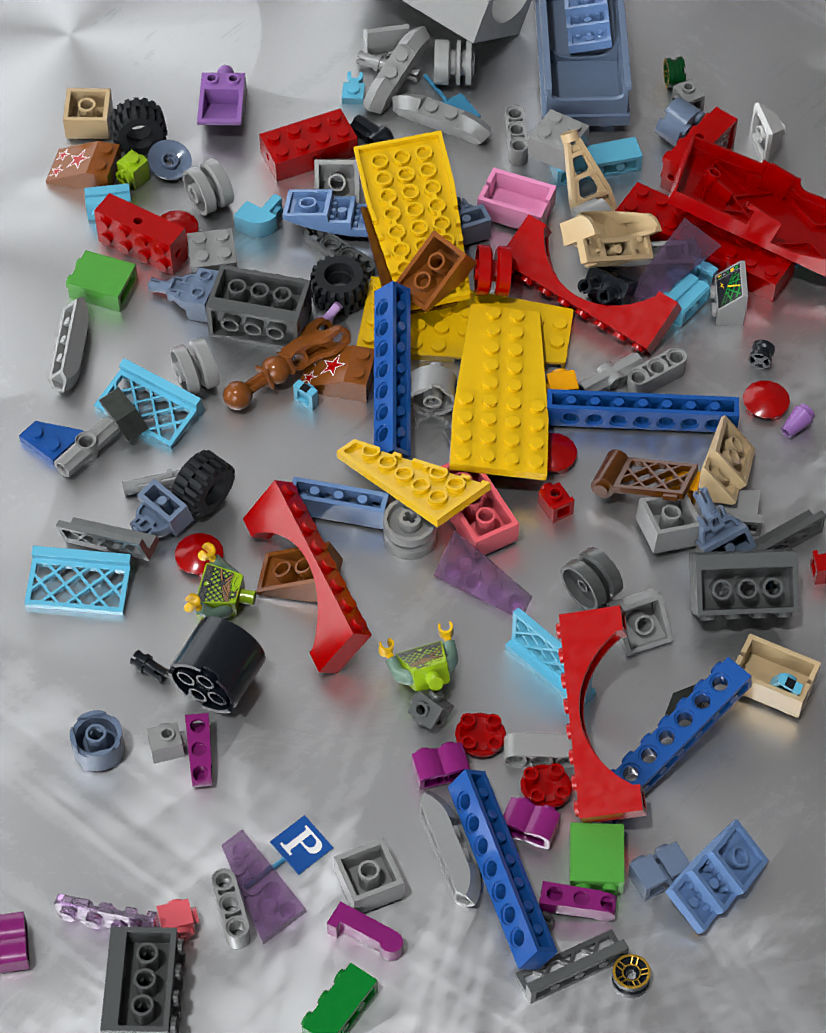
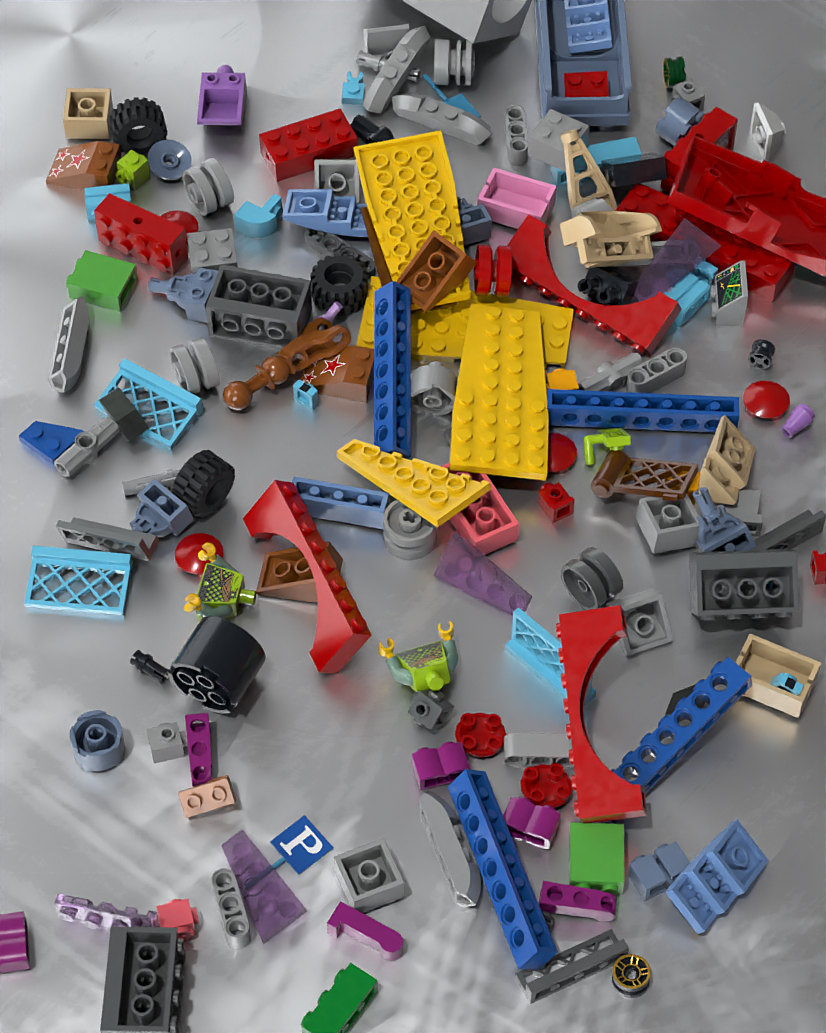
none -> plate [178,775,237,818]
none -> red plate [564,71,609,97]
none -> lime plate [583,428,631,465]
none -> black brick [599,152,667,187]

